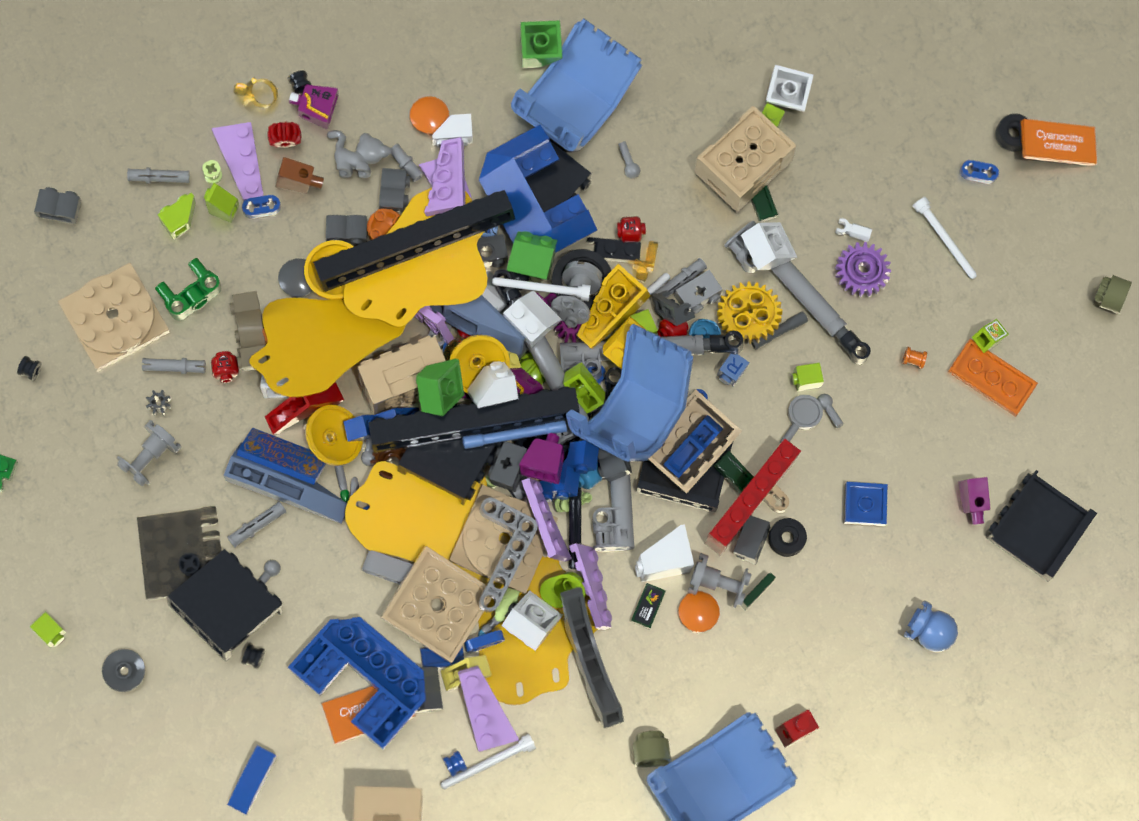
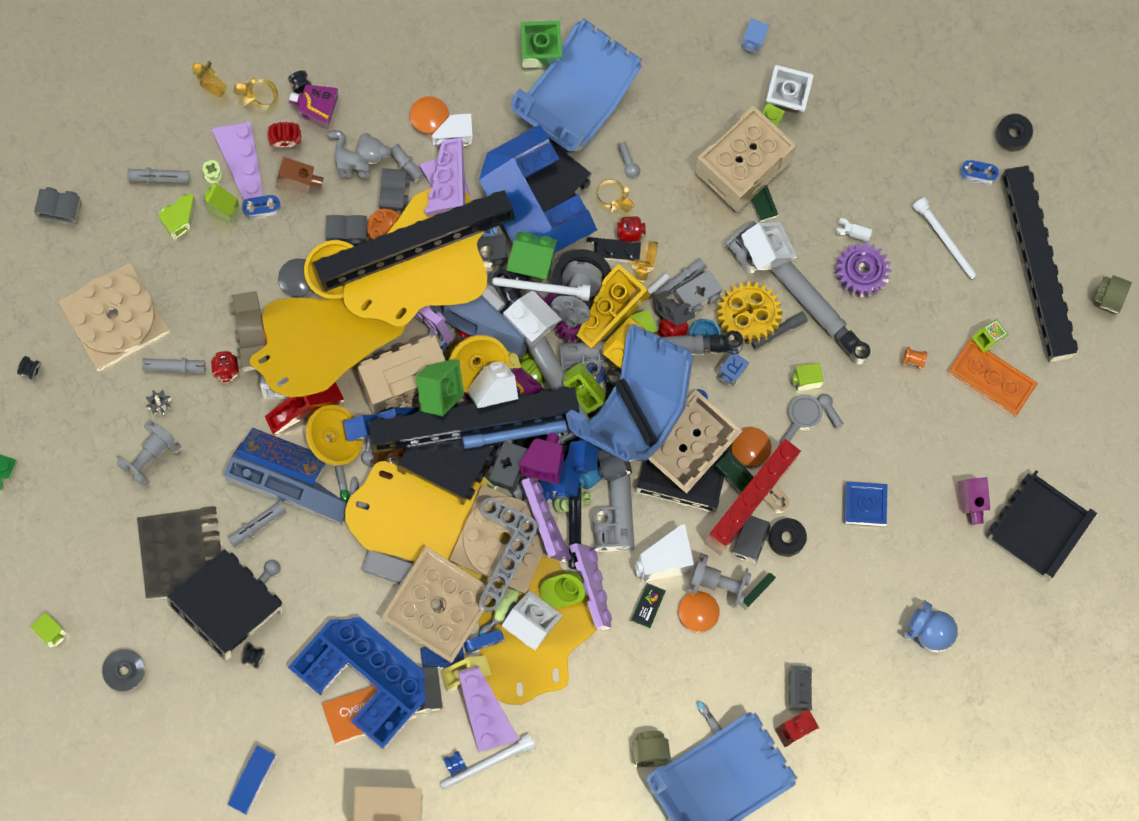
green piece [155,258,221,320] -> none
black wheel [179,553,201,577] -> none
dark grey arch [560,587,624,729] -> none
blue slope [663,415,723,478] -> none
orange tile [1021,119,1097,166] -> none
none -> clear yellow piece [191,61,227,97]
none -> clear yellow piece [596,179,634,213]
none -> black axle [615,378,658,446]
none -> light grey piece [697,701,722,734]
none -> orange dish [731,427,772,467]
none -> medium blue brick [741,18,769,53]
none -> dark grey hinge [788,665,812,711]
none -> black brick [1001,165,1078,362]

